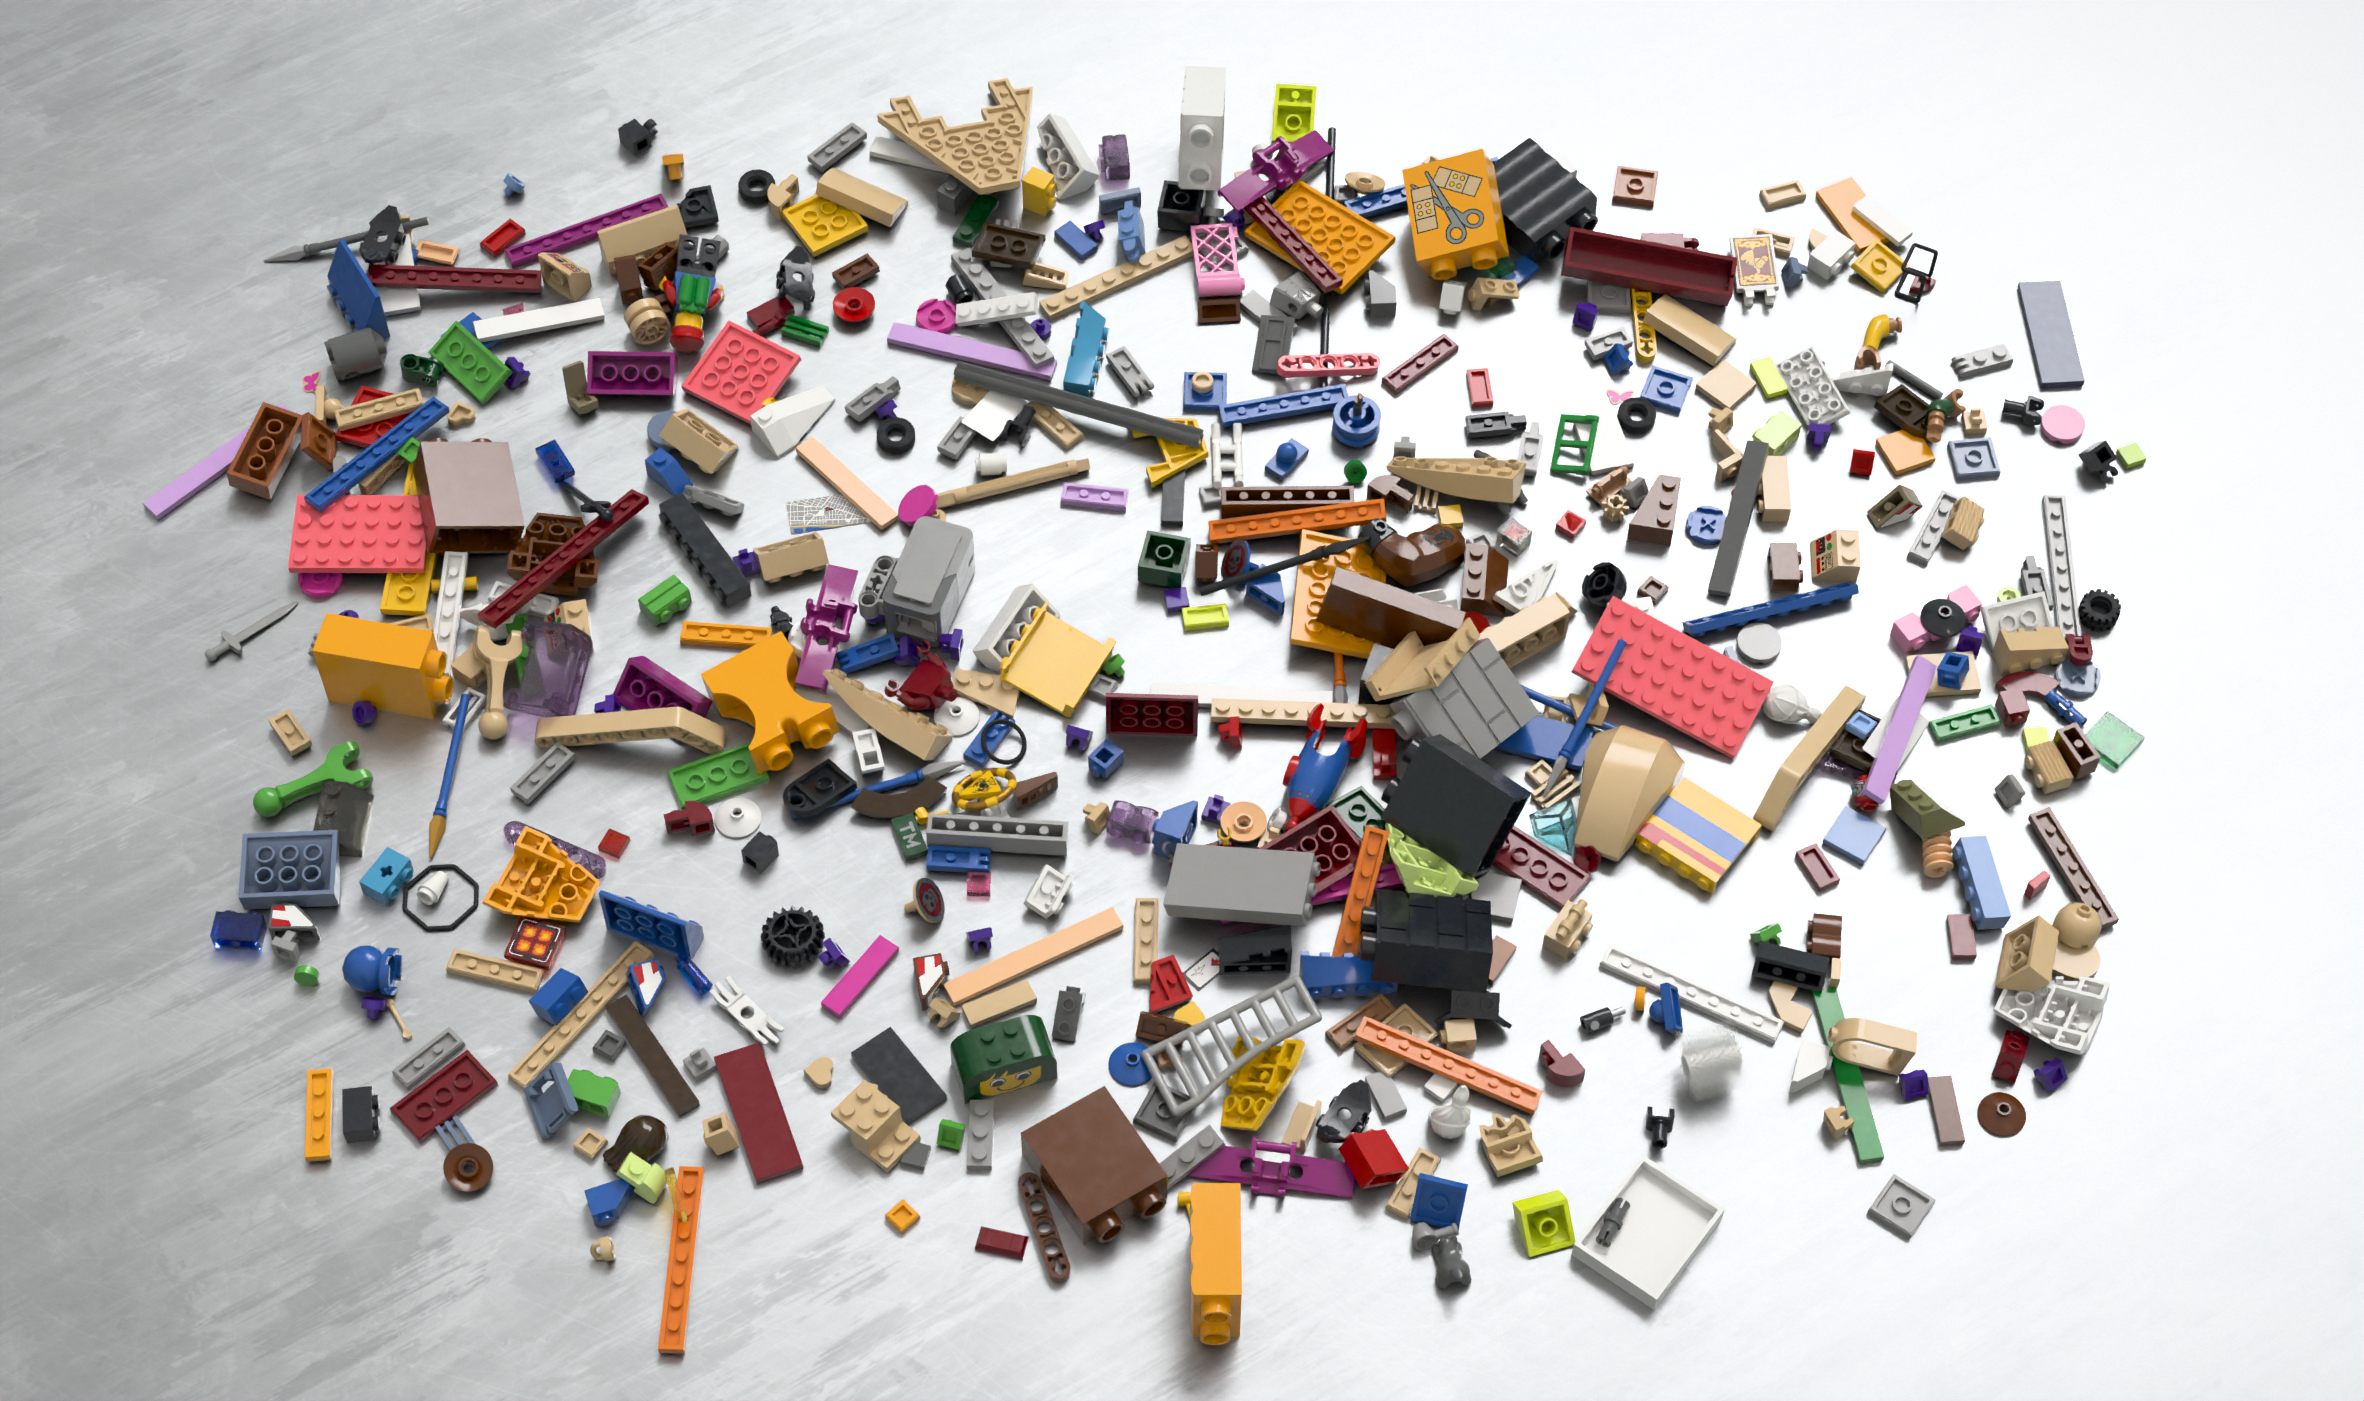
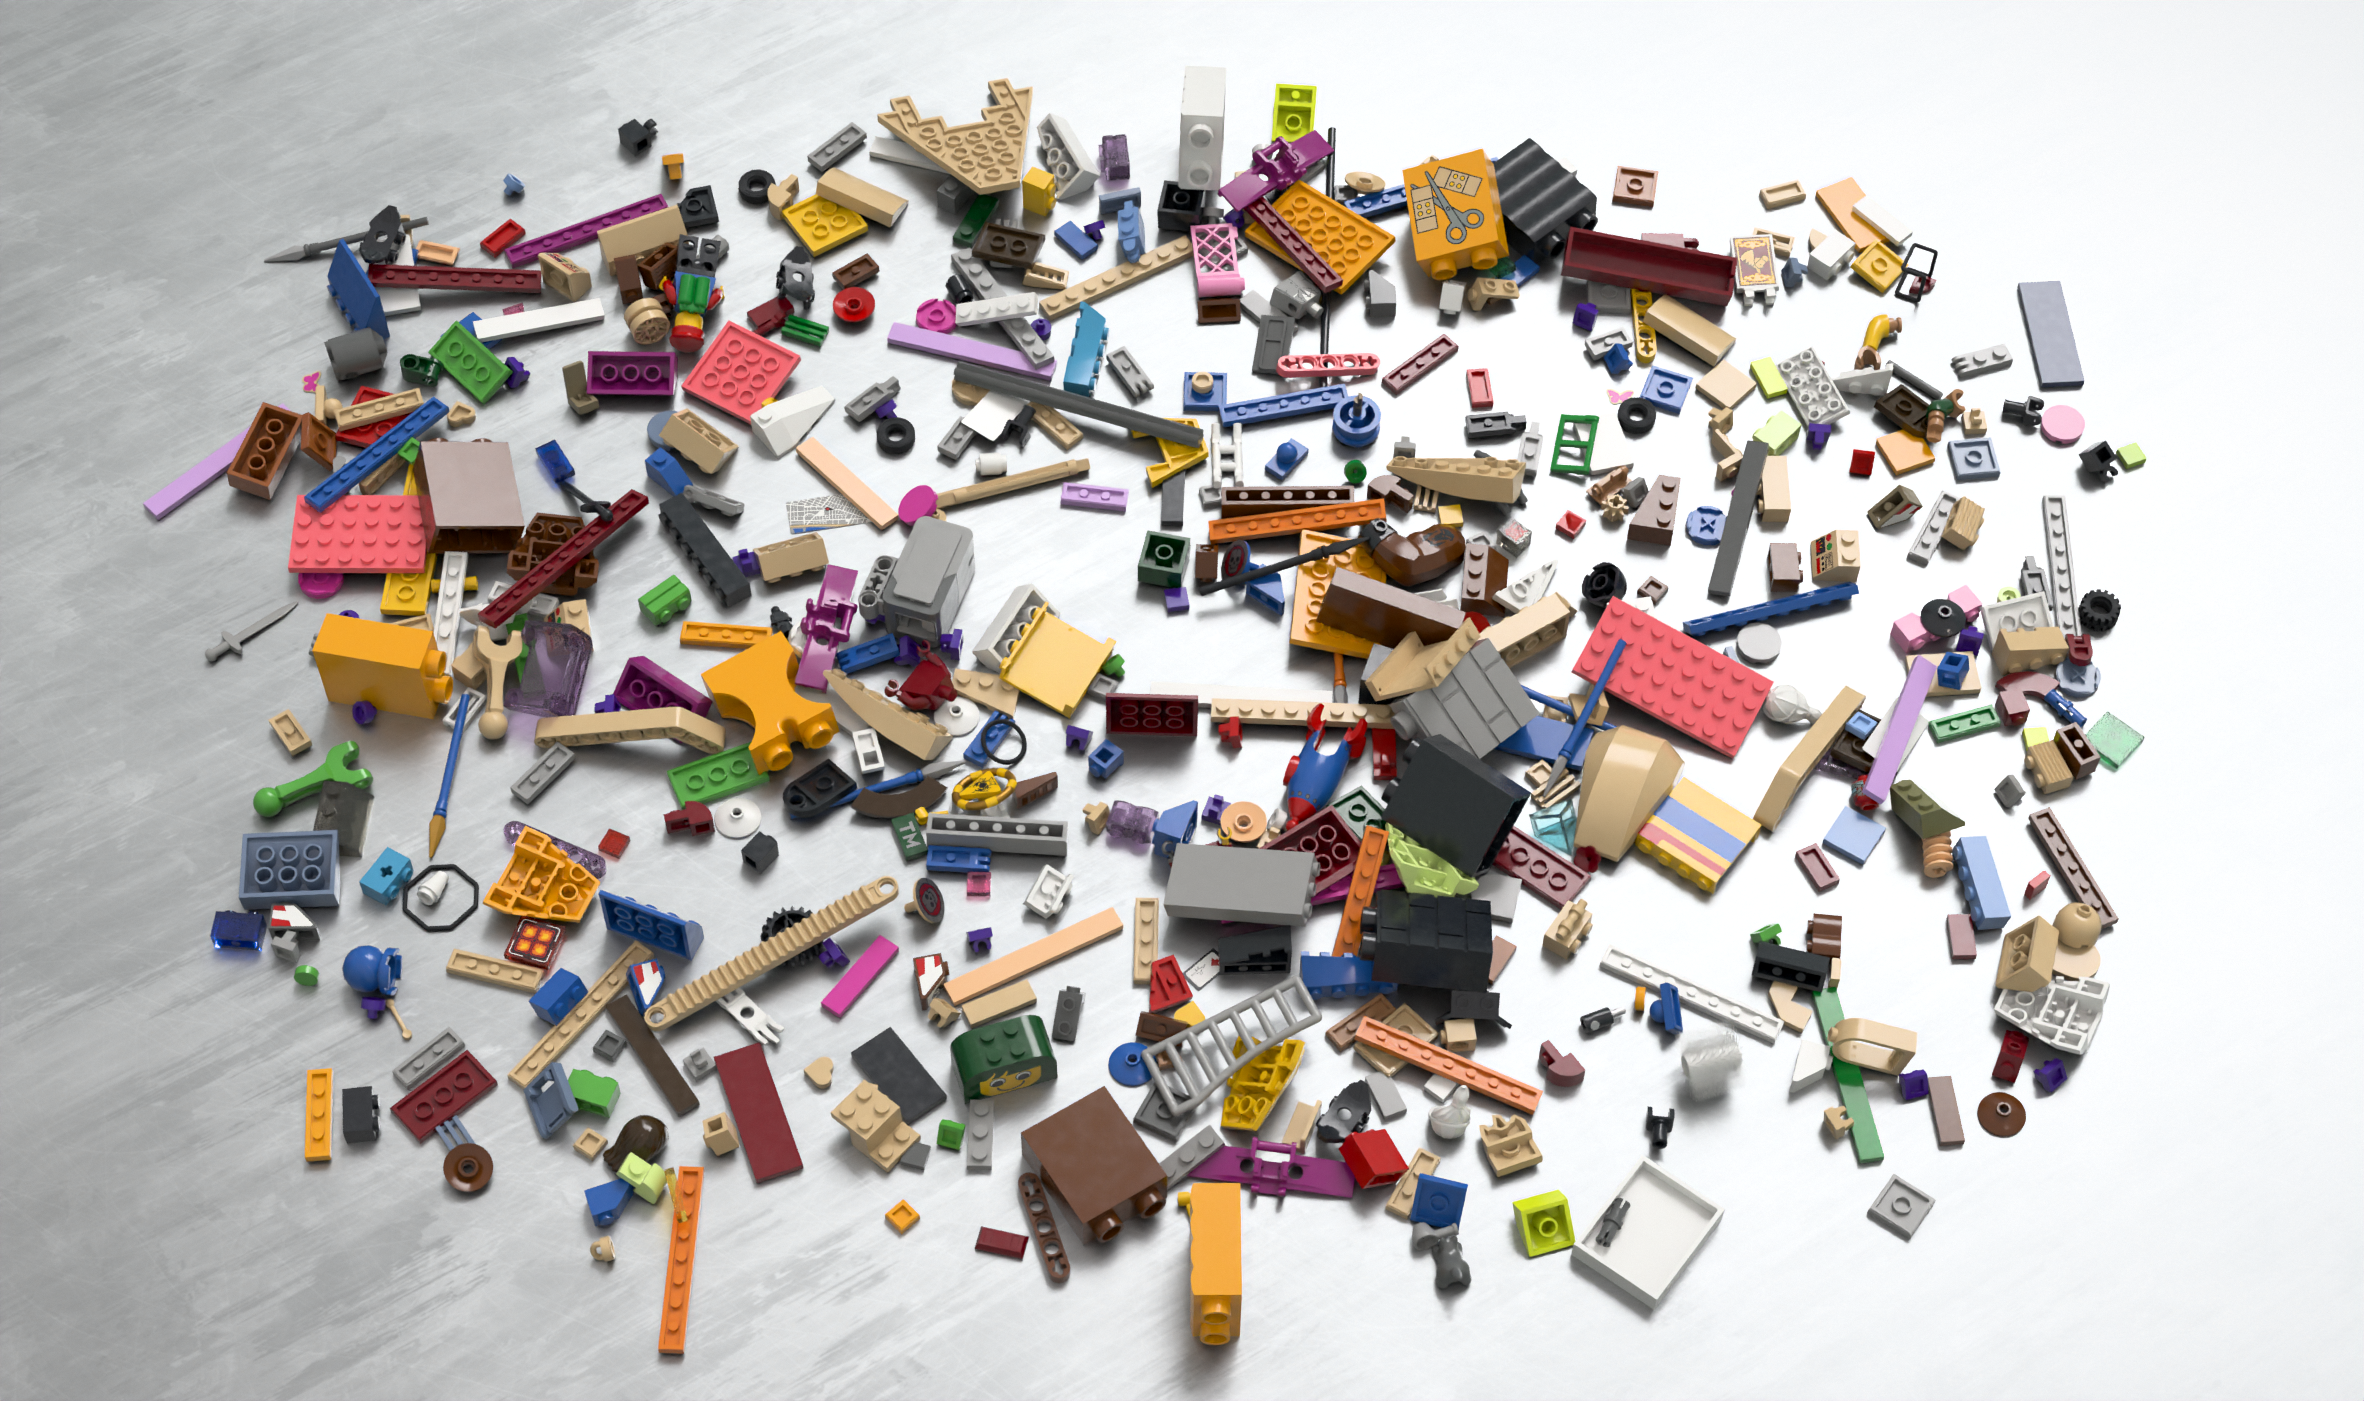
clear blue cylinder [675,953,713,995] -> none
neon yellow tile [1182,603,1229,631] -> none
none -> tan gear [644,876,899,1031]

